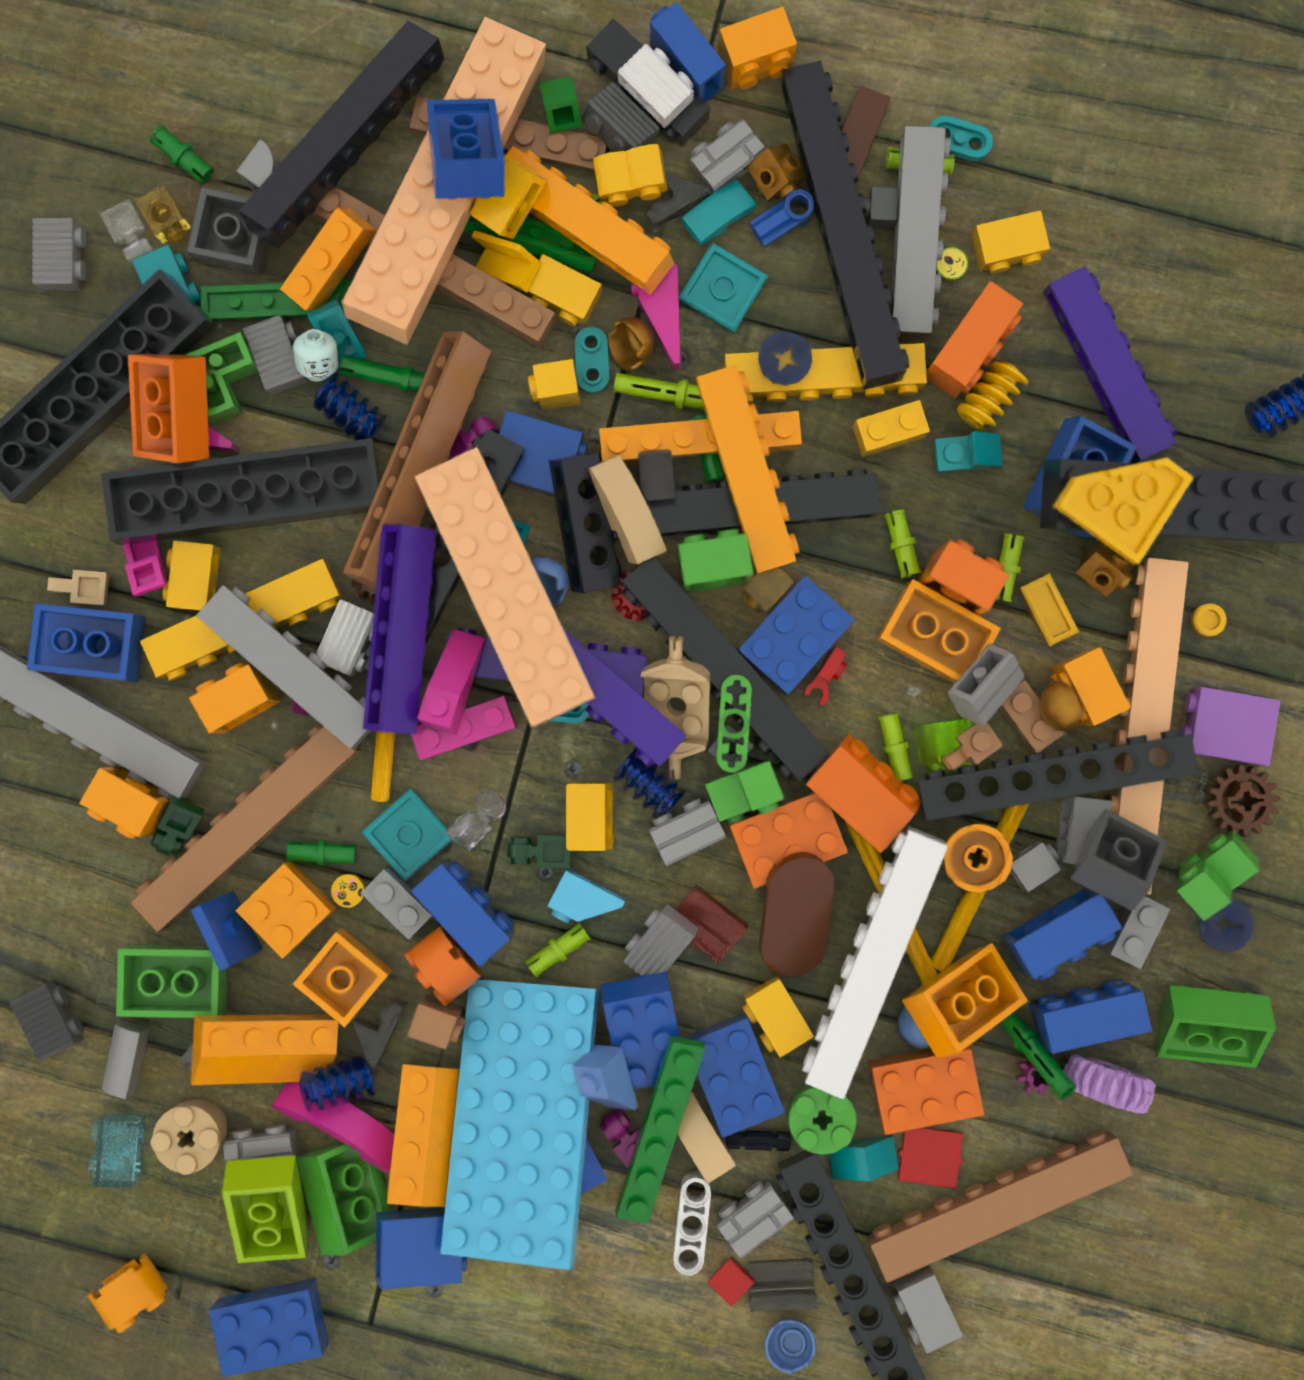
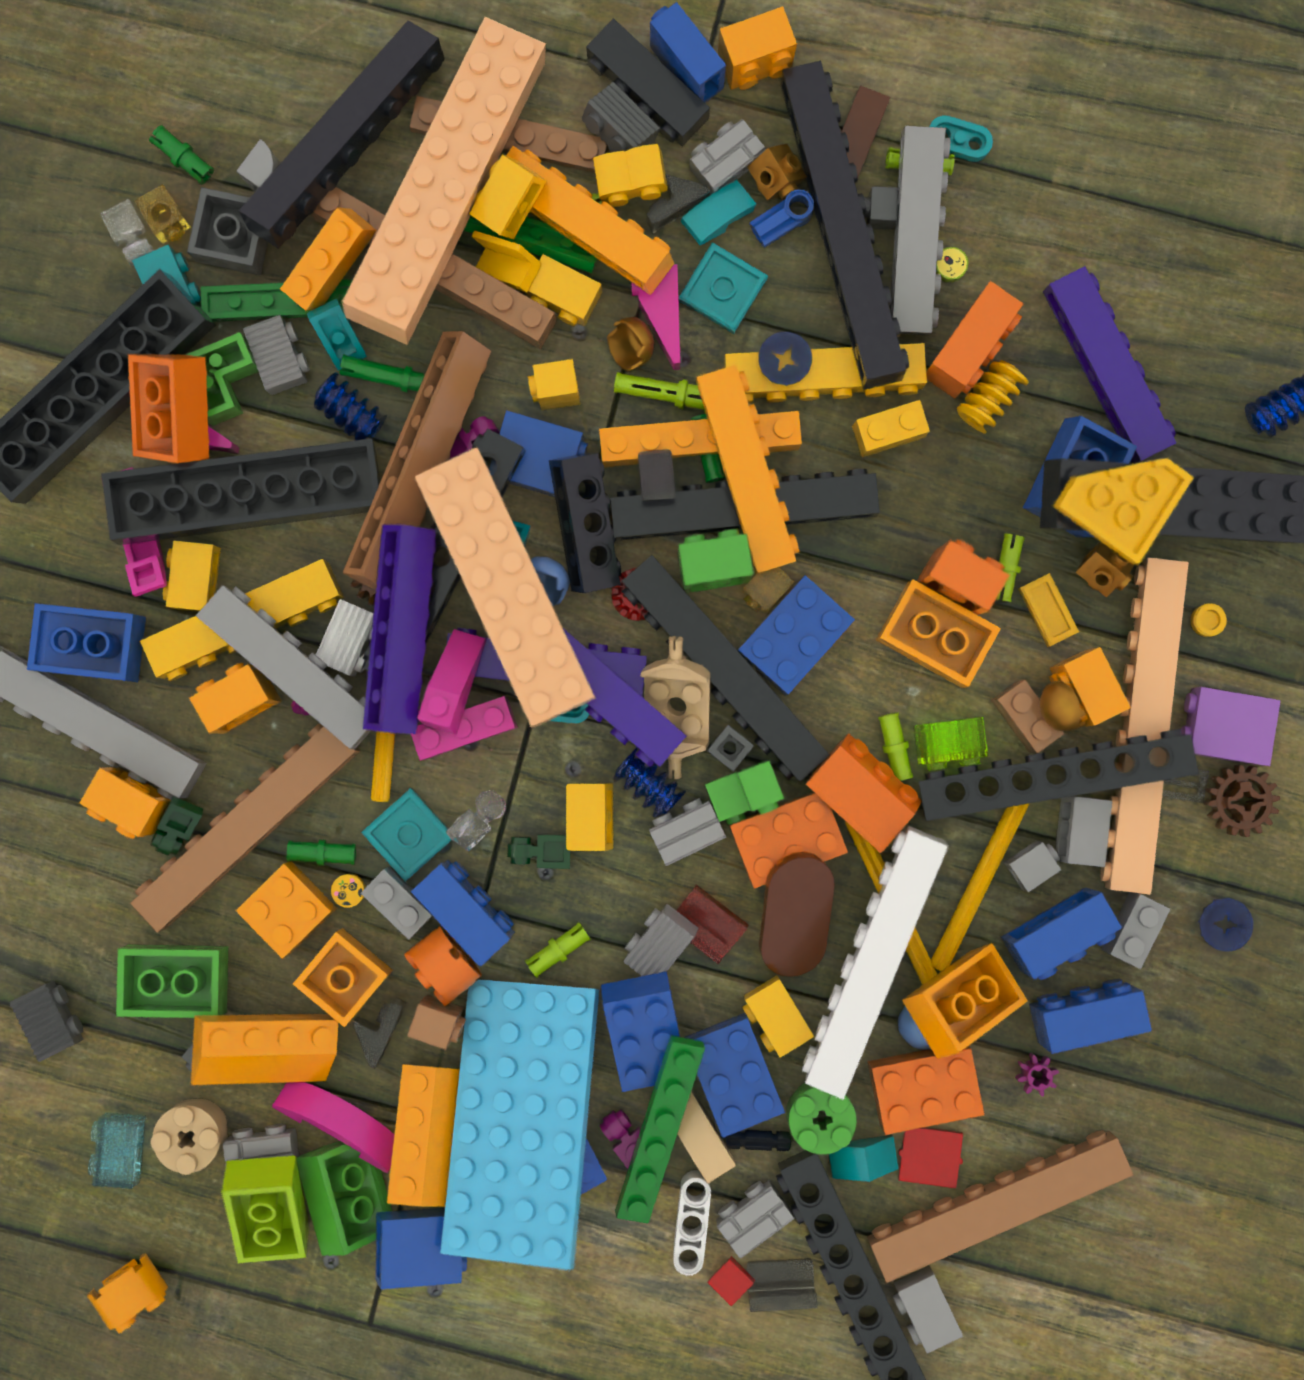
light grey brick [32,218,87,291] -> none
tan plate [47,570,110,606] -> none
light grey brick [101,1020,151,1099] -> none
blue plate [191,891,262,971] -> none
blue brick [209,1278,329,1378] -> none
light aqua head [293,329,338,381] -> none
clear blue piece [299,1056,376,1112] -> none
blue slope [427,99,505,199] -> none
green brick [539,76,582,133] -> none
medium azure slope [548,869,626,923] -> none
medium blue slope [572,1045,638,1110] -> none
teal plate [575,327,610,395] -> none
tan slope [588,455,667,564] -> none
white brick [618,44,694,128] -> none
bright green beam [716,674,752,773] -> none
medium blue hair [764,1318,817,1374] -> none
red plate [803,647,847,706] -> none
lime pin [884,509,922,579] -> none
teal slope [933,431,1003,473] -> none
medium nougat plate [941,722,1003,770] -> none
light orange brick [942,824,1013,893] -> none
light grey brick [947,644,1025,726] -> none
yellow brick [971,210,1050,274] -> none
green pin [999,1010,1077,1100] -> none
lavender gear [1064,1054,1156,1114] -> none
dark grey brick [1070,809,1167,911] -> none
bright green slope [1156,985,1276,1068] -> none
bright green brick [1177,830,1260,921] -> none

